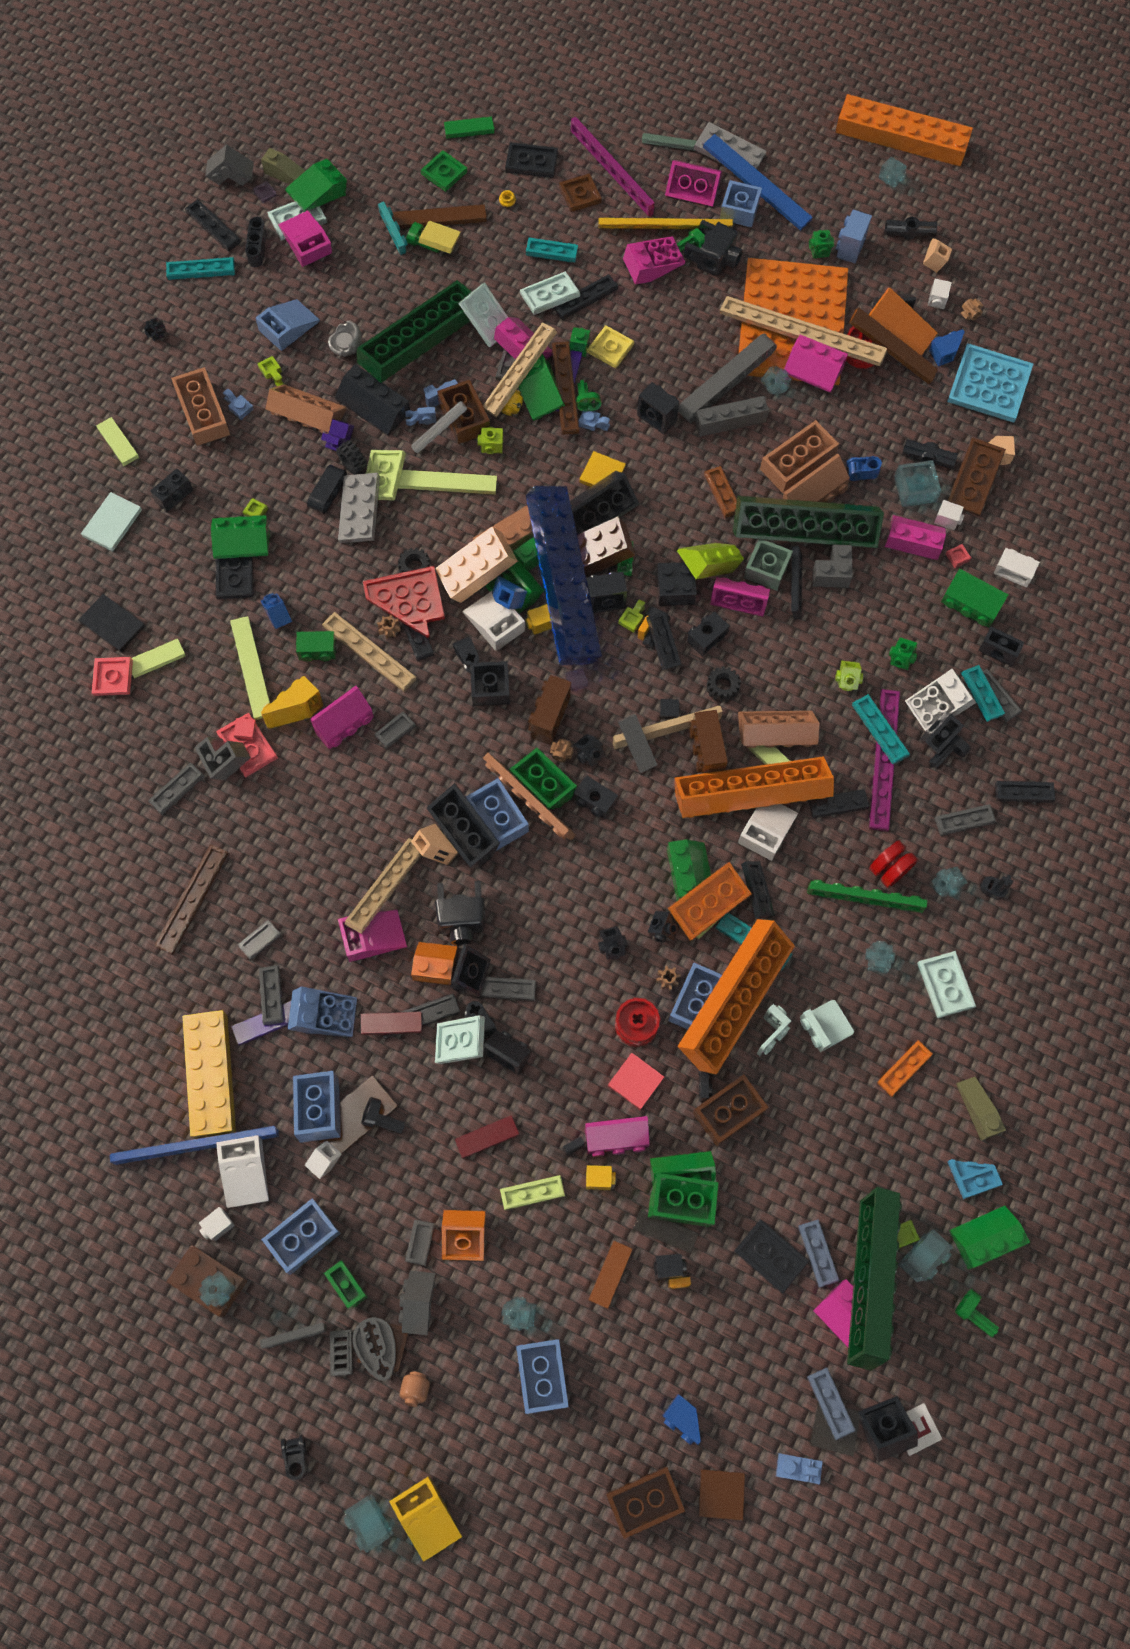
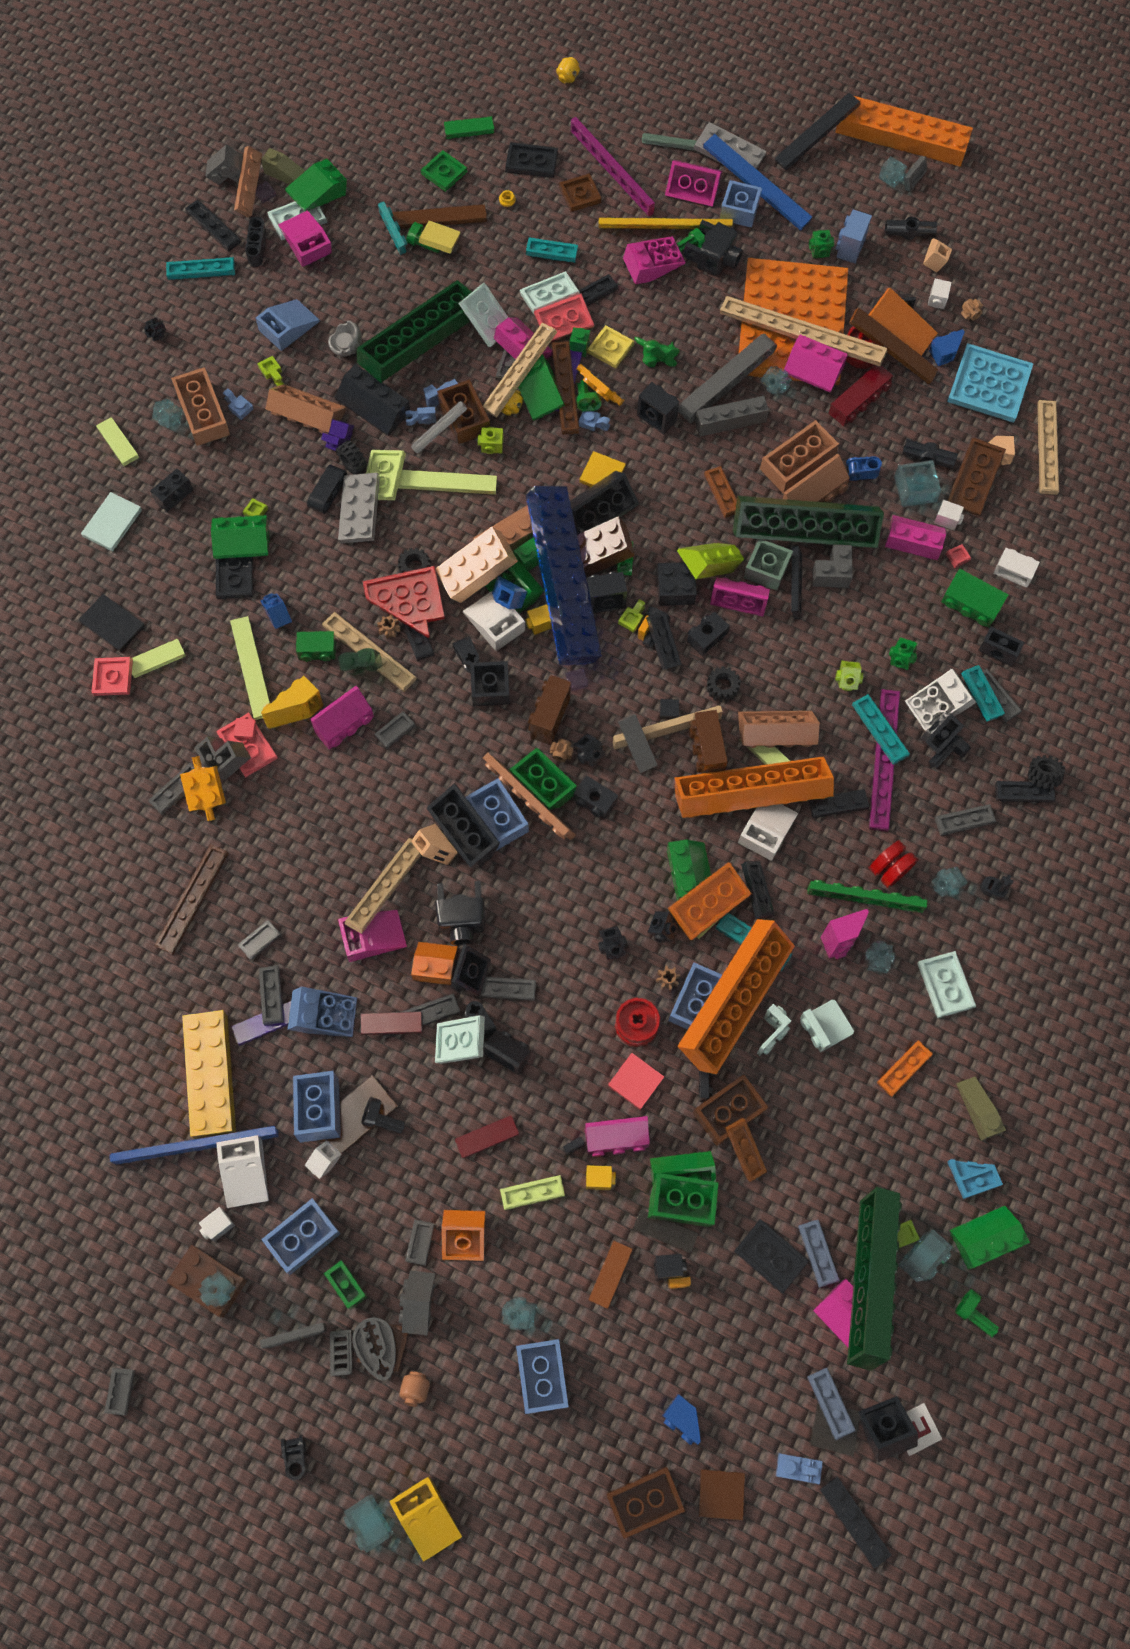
none -> dark grey plate [104,1368,136,1416]
none -> clear light blue brick [152,399,183,428]
none -> light orange plate [180,756,226,821]
none -> nougat plate [234,146,262,217]
none -> clear green brick [338,648,382,675]
none -> coral tile [534,294,594,344]
none -> yellow head [556,57,580,84]
none -> light orange plate [577,364,624,406]
none -> green animal [634,336,680,368]
none -> dark orange tile [725,1118,767,1182]
none -> black tile [775,93,861,170]
none -> black plate [819,1476,891,1569]
none -> dark pink slope [821,909,869,959]
none -> dark red brick [828,365,893,427]
none -> dark grey tile [904,156,927,192]
none -> black tyre [1028,755,1065,789]
none -> tan tile [1037,400,1059,495]

